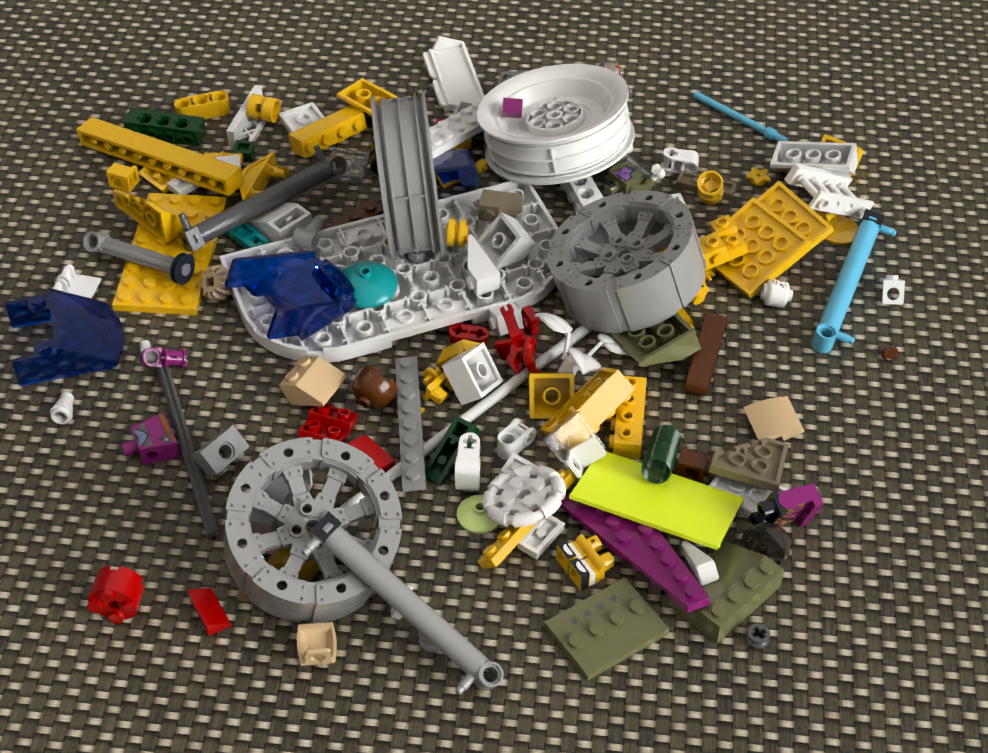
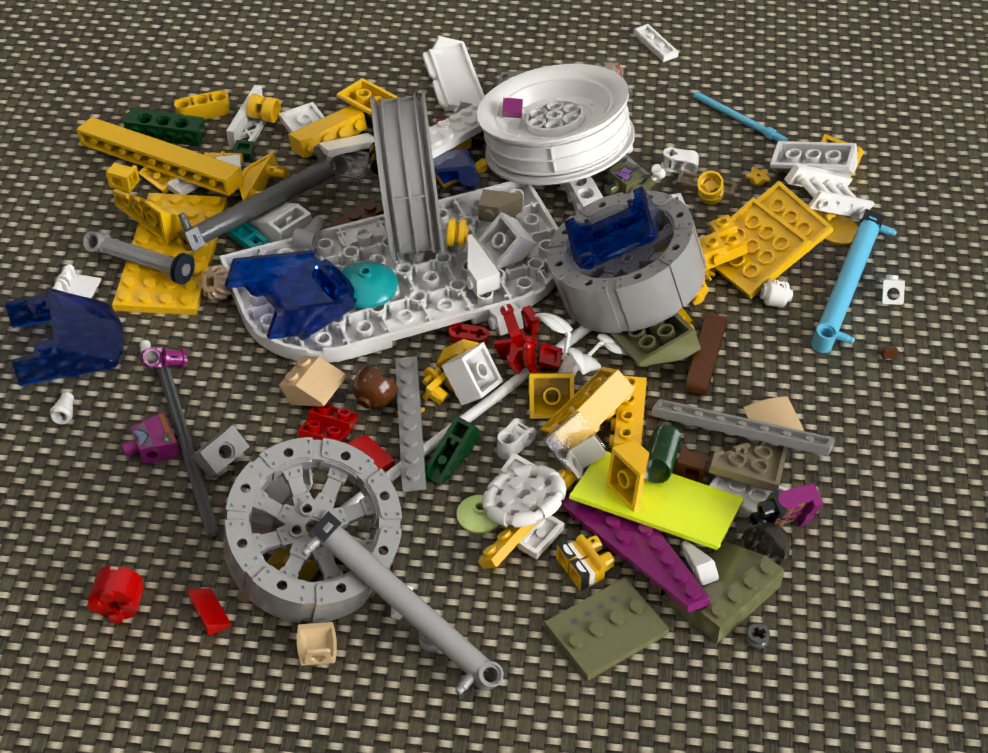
white piece [455,432,481,491] -> none
none -> white tile [318,133,374,156]
none -> red plate [536,343,563,371]
none -> clear blue windscreen [564,186,659,270]
none -> yellow slope [606,440,649,512]
none -> white tile [633,24,679,62]
none -> light grey plate [652,399,835,456]

